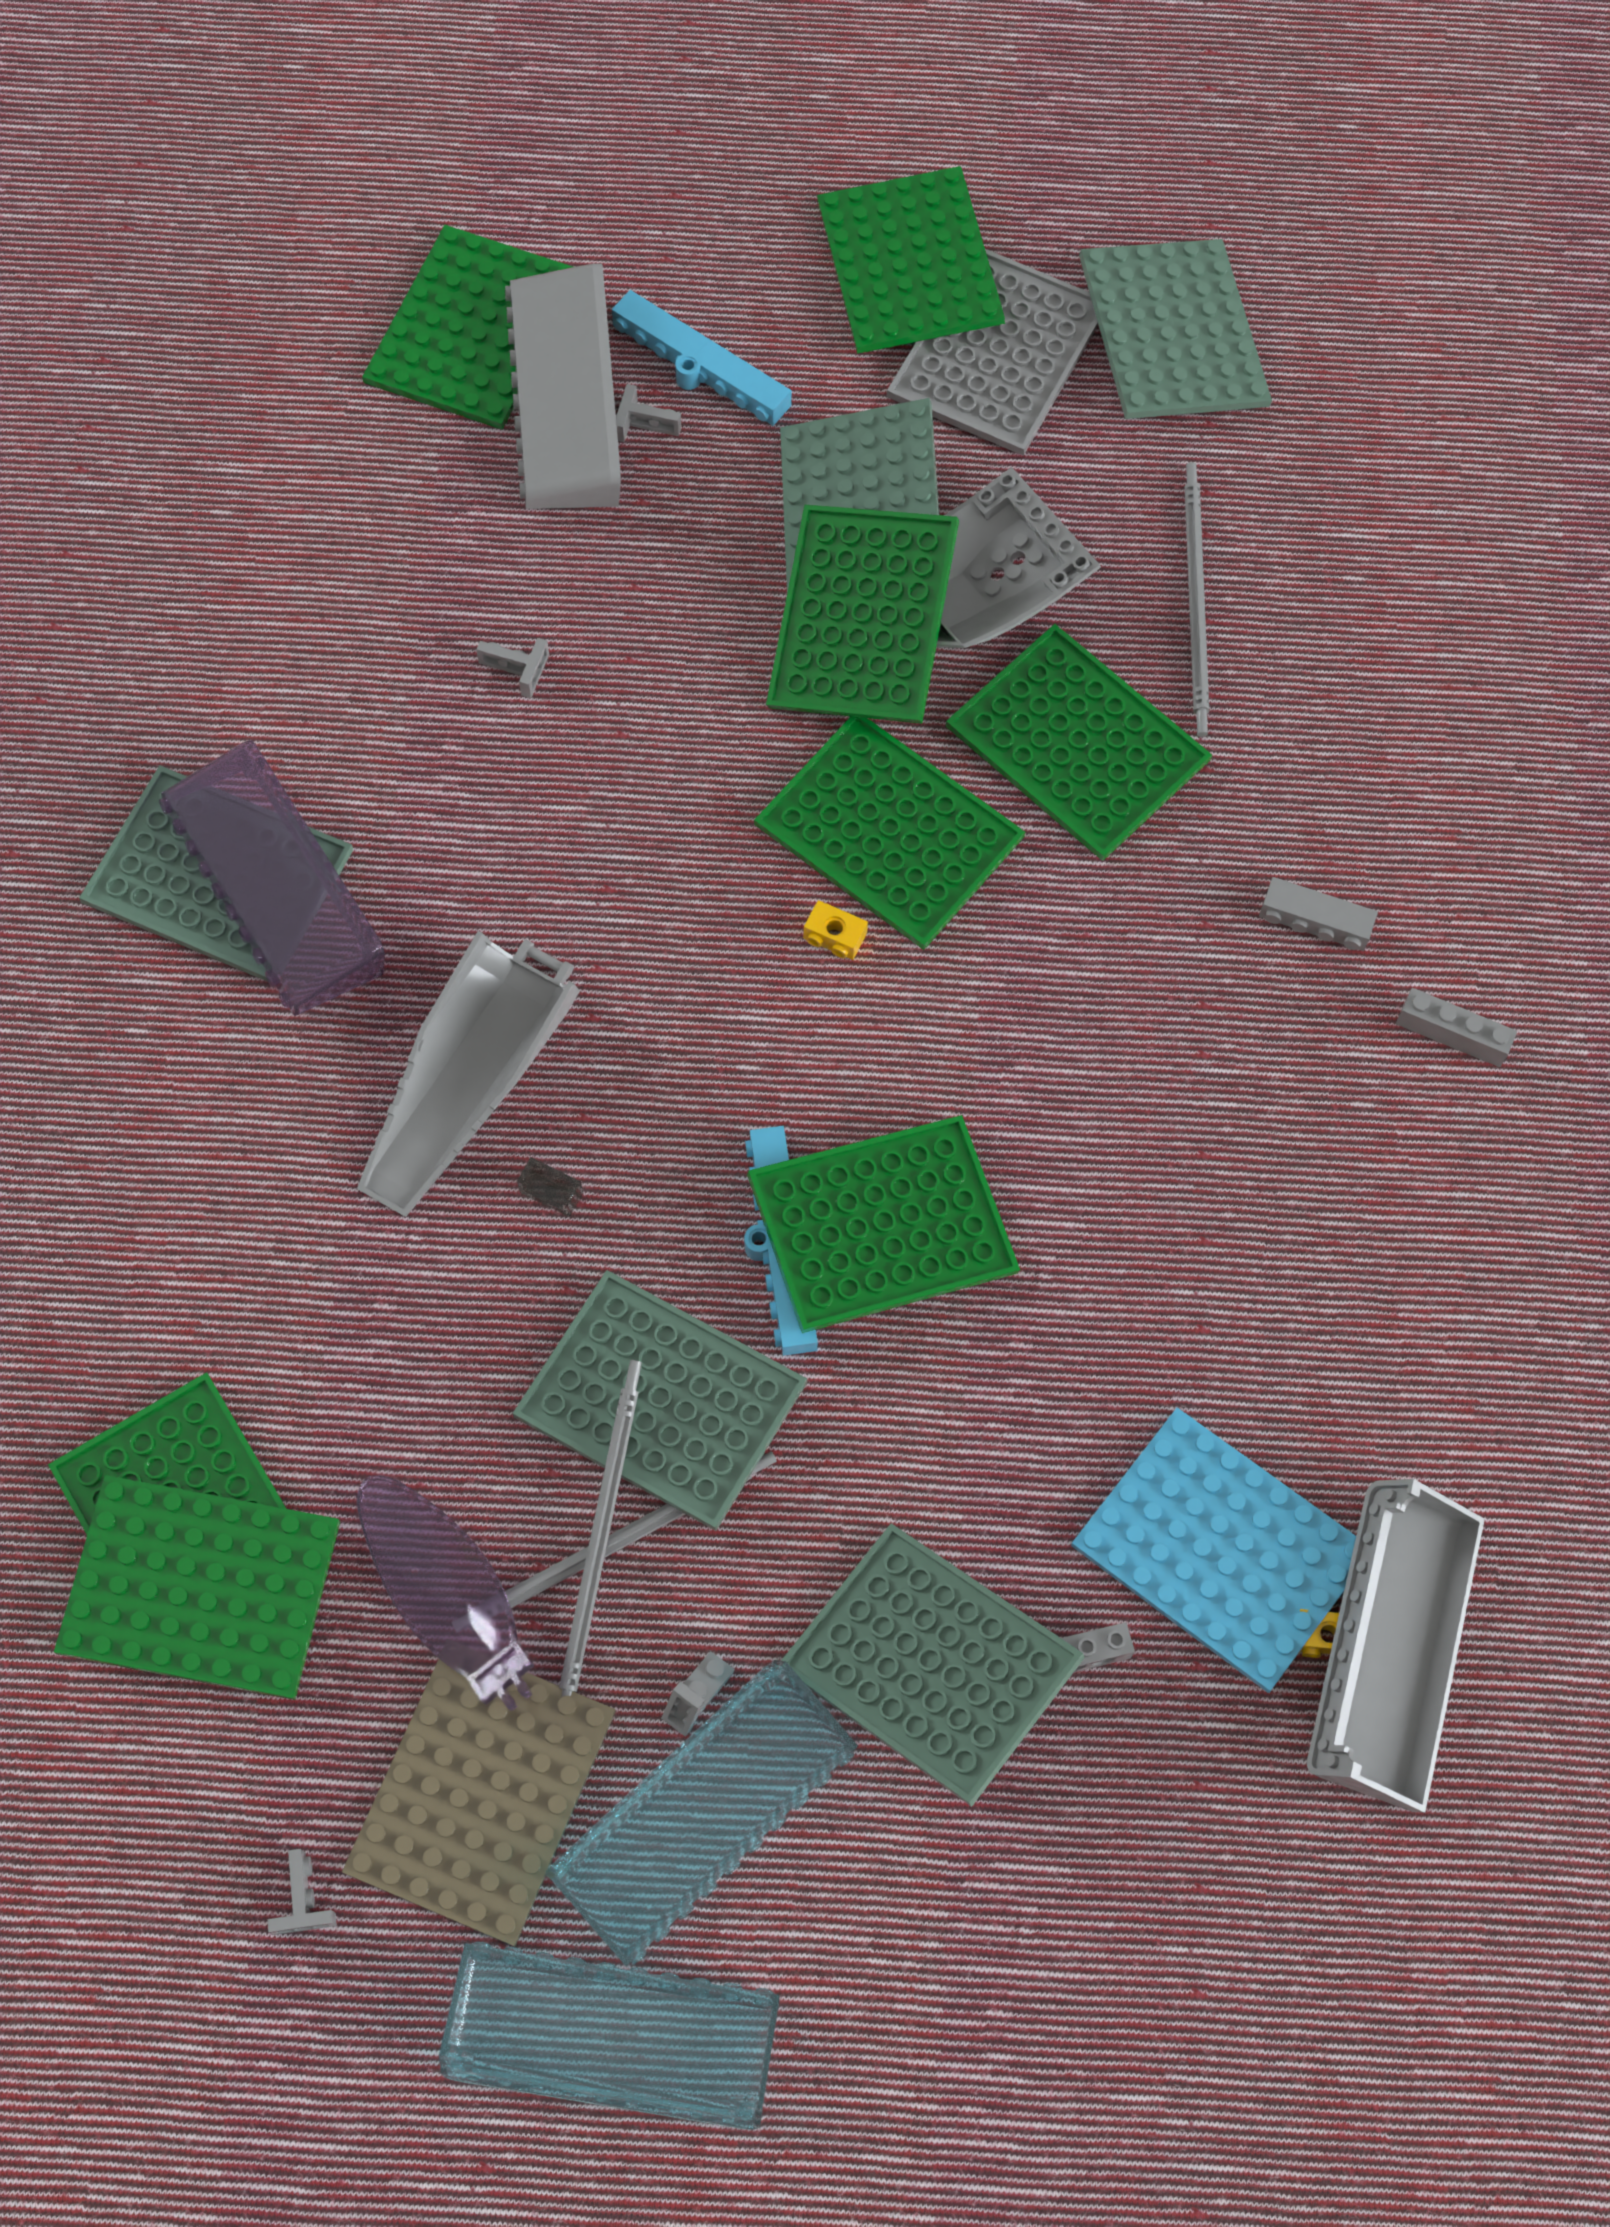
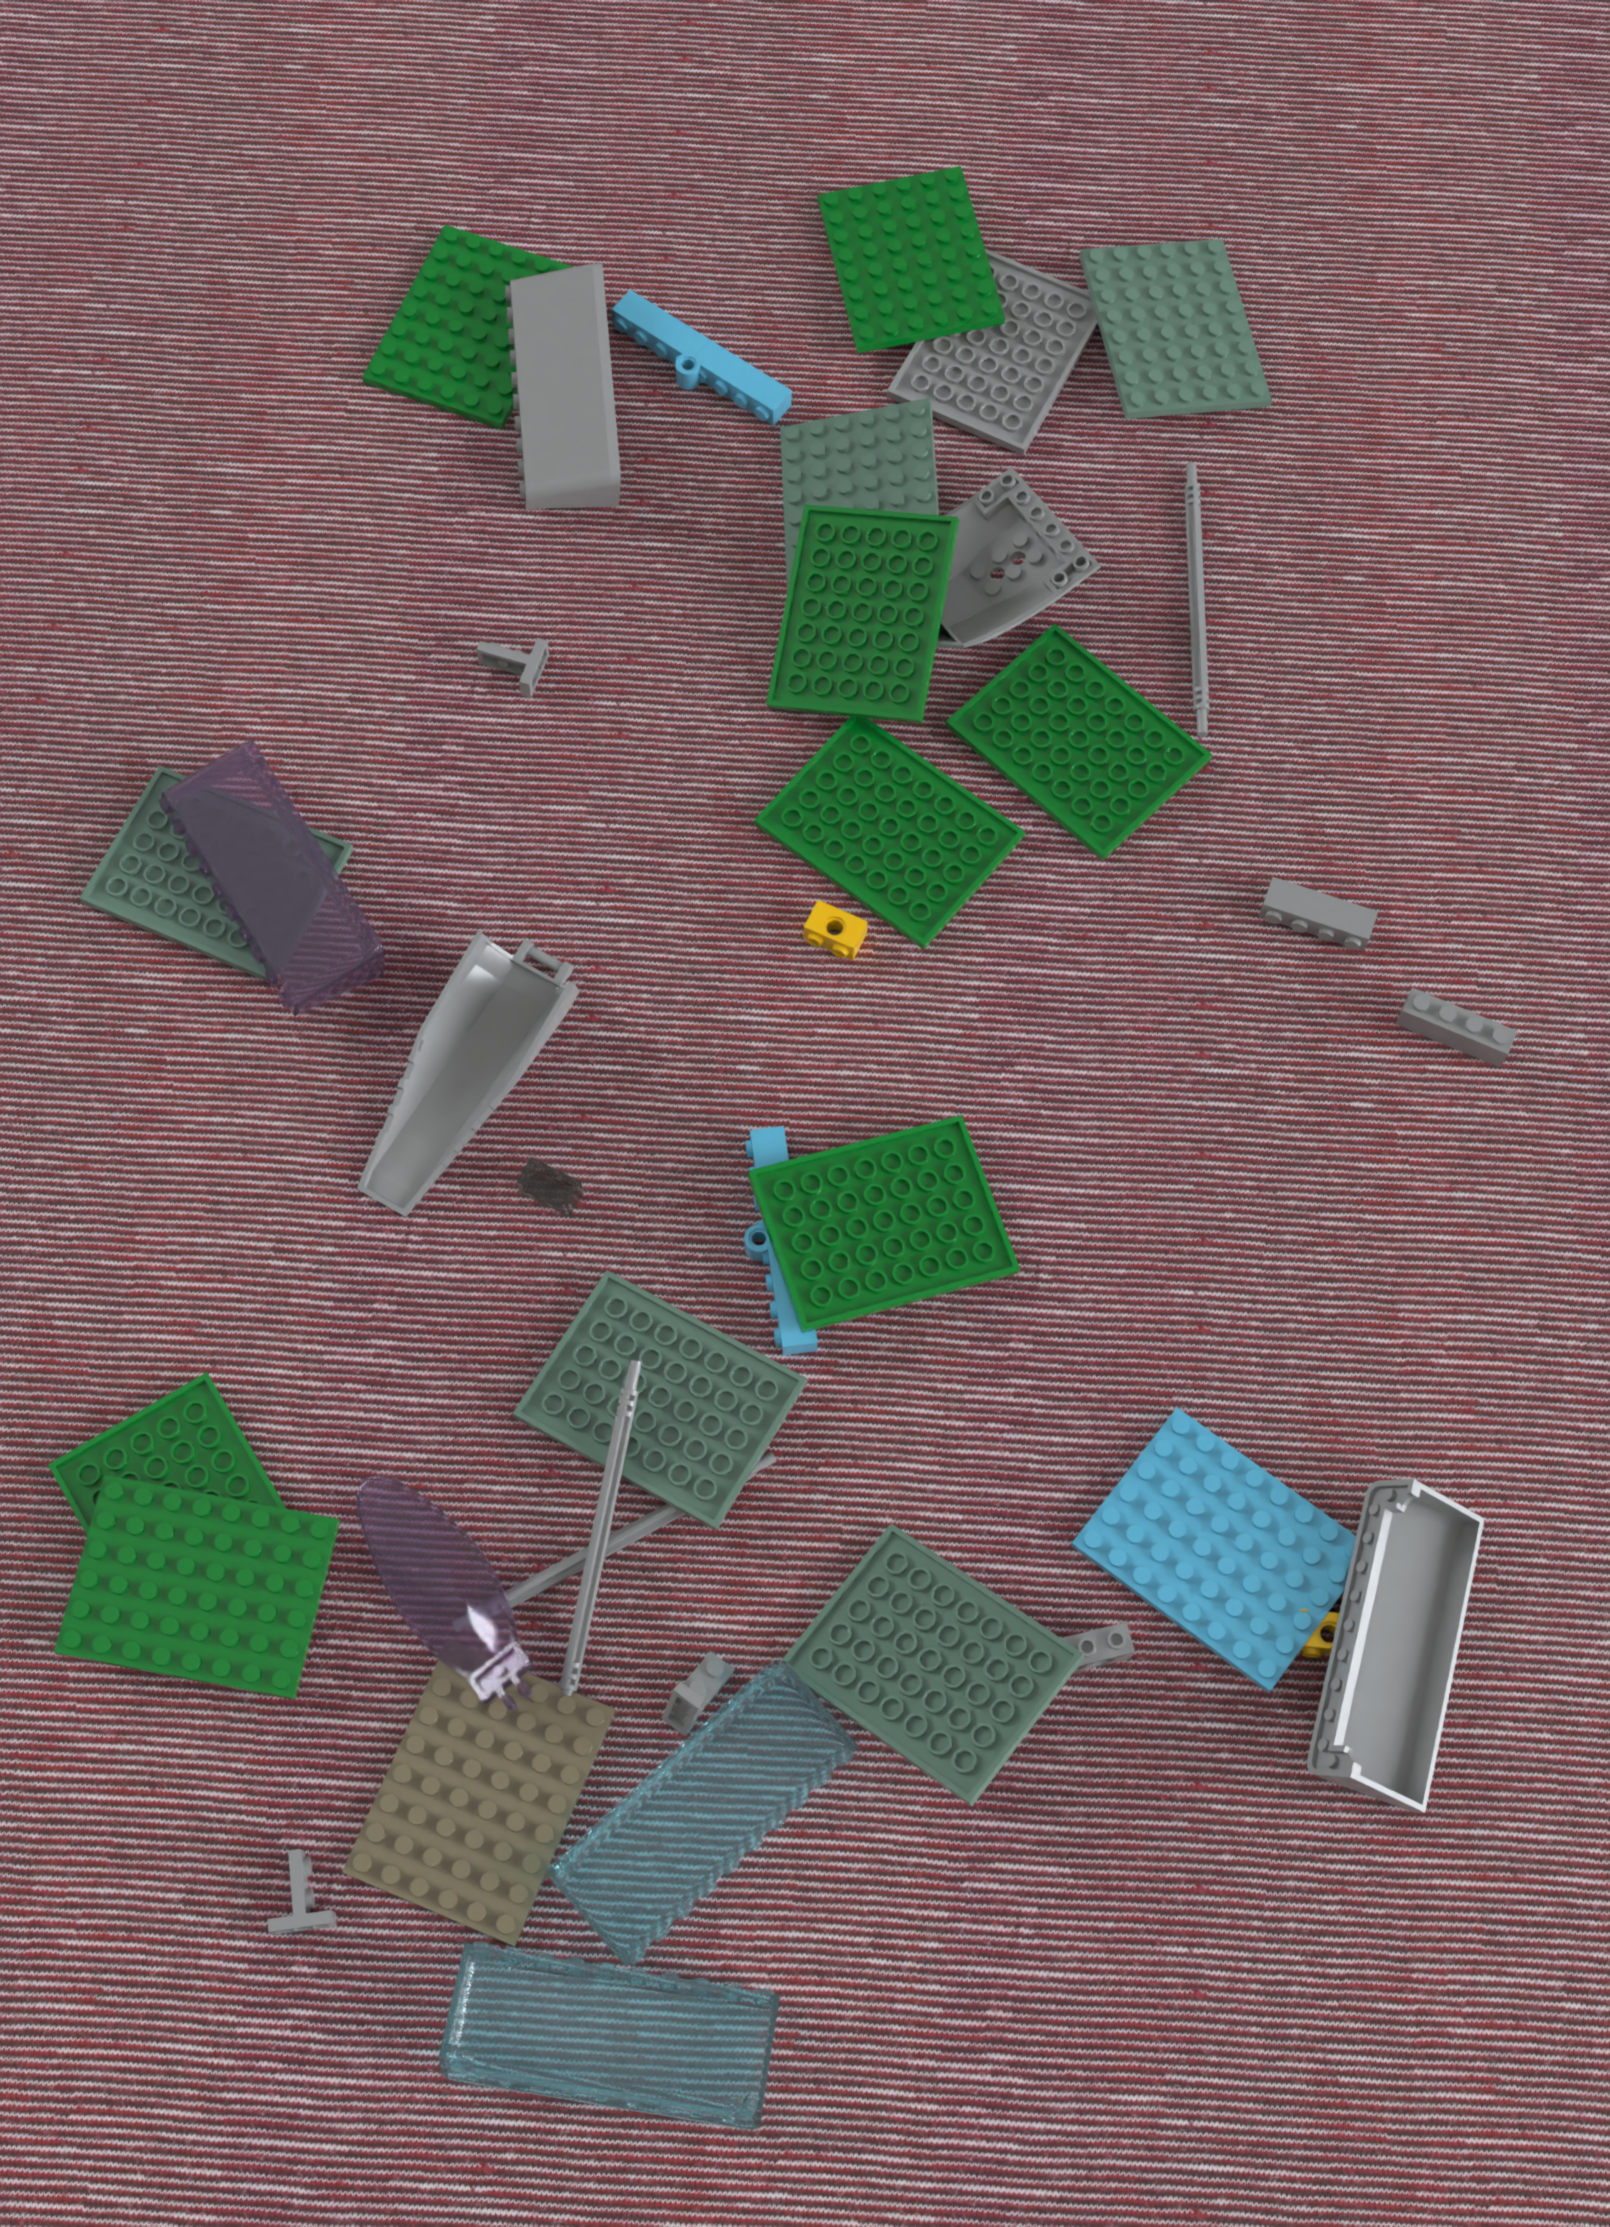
light grey bracket [616,384,681,442] -> none

